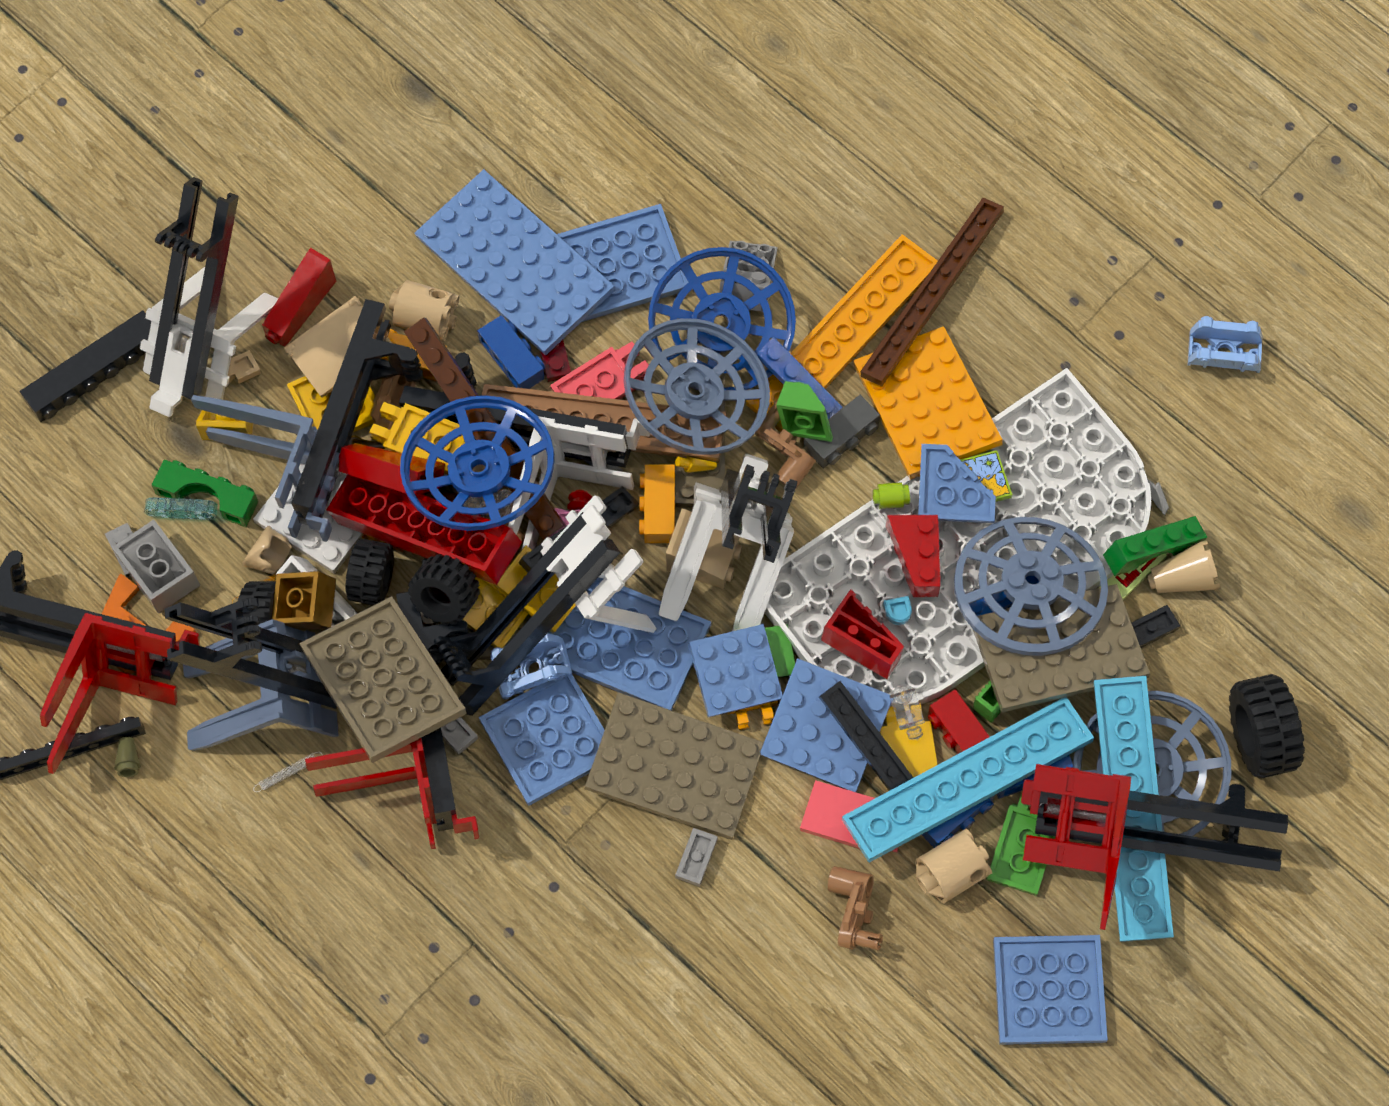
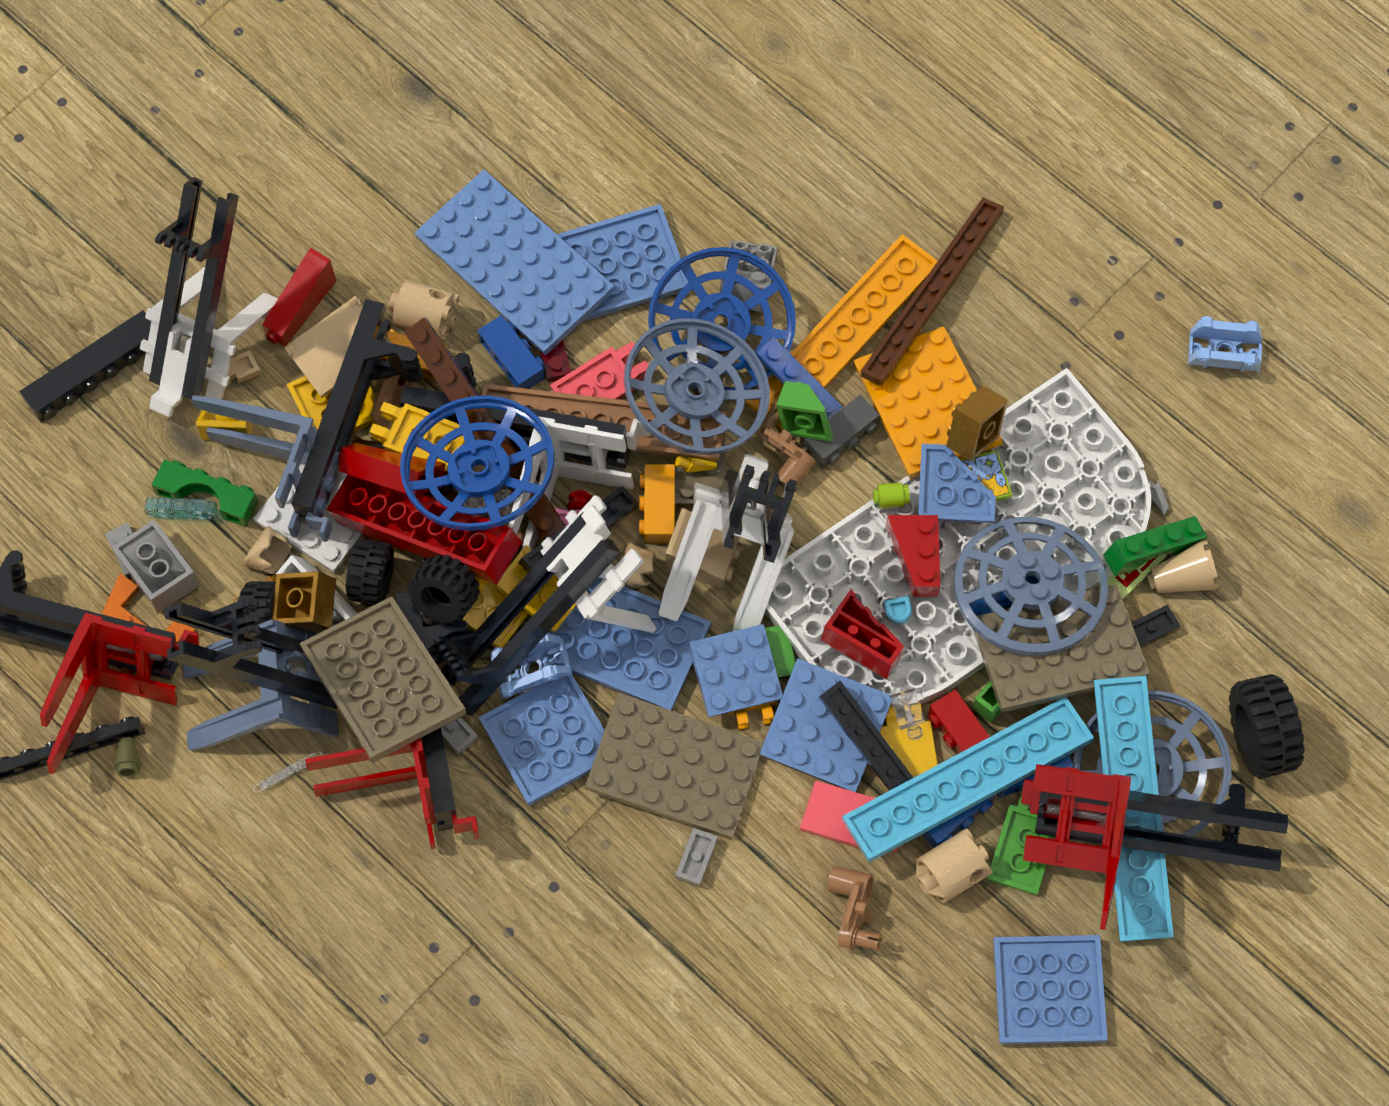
none -> tan hair [620,543,656,588]
none -> pearl gold brick [946,385,1008,461]

